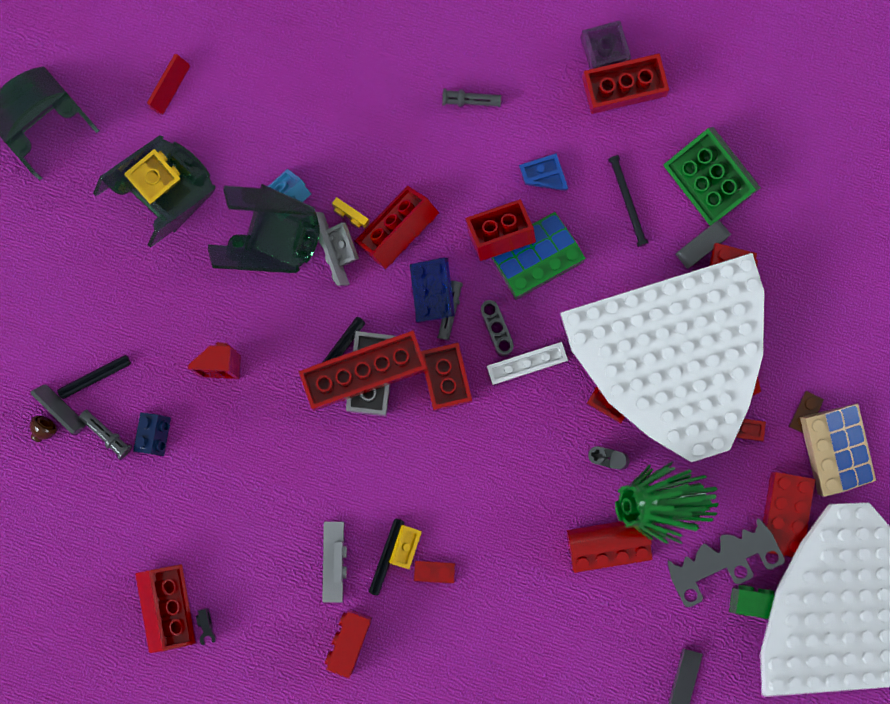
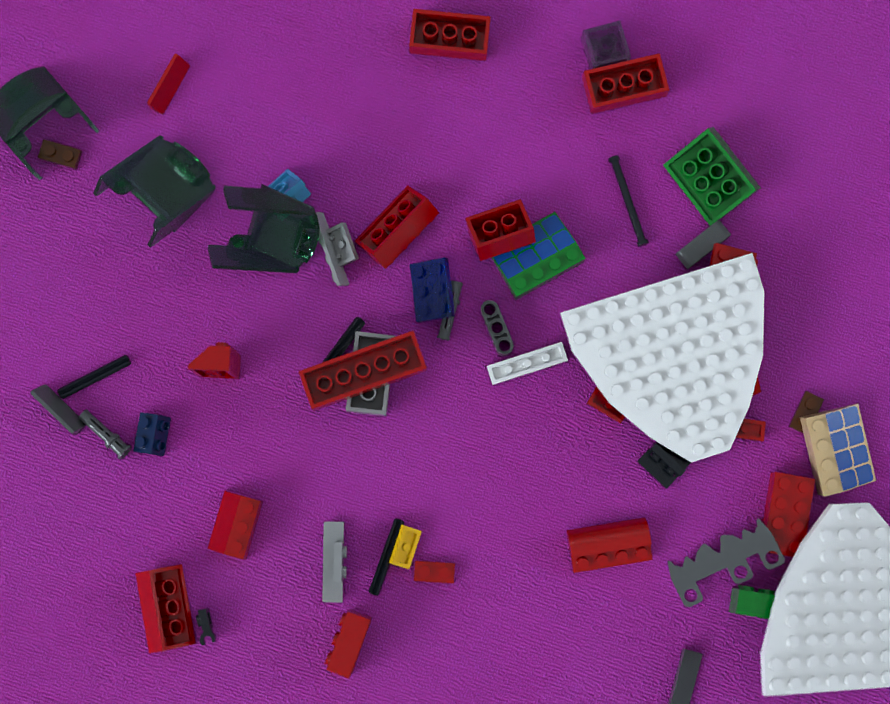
reddish brown brick [30,416,57,442] -> none
yellow plate [124,149,181,205] -> none
yellow plate [332,197,370,229] -> none
red brick [421,343,472,411] -> none
dark grey pin [442,88,501,107] -> none
blue wing [519,153,568,191] -> none
dark grey piece [588,446,630,470] -> none
green plant [615,461,719,544] -> none
none -> reddish brown plate [38,139,82,170]
none -> red slope [208,491,263,560]
none -> red brick [409,9,491,61]
none -> black bracket [637,441,691,489]

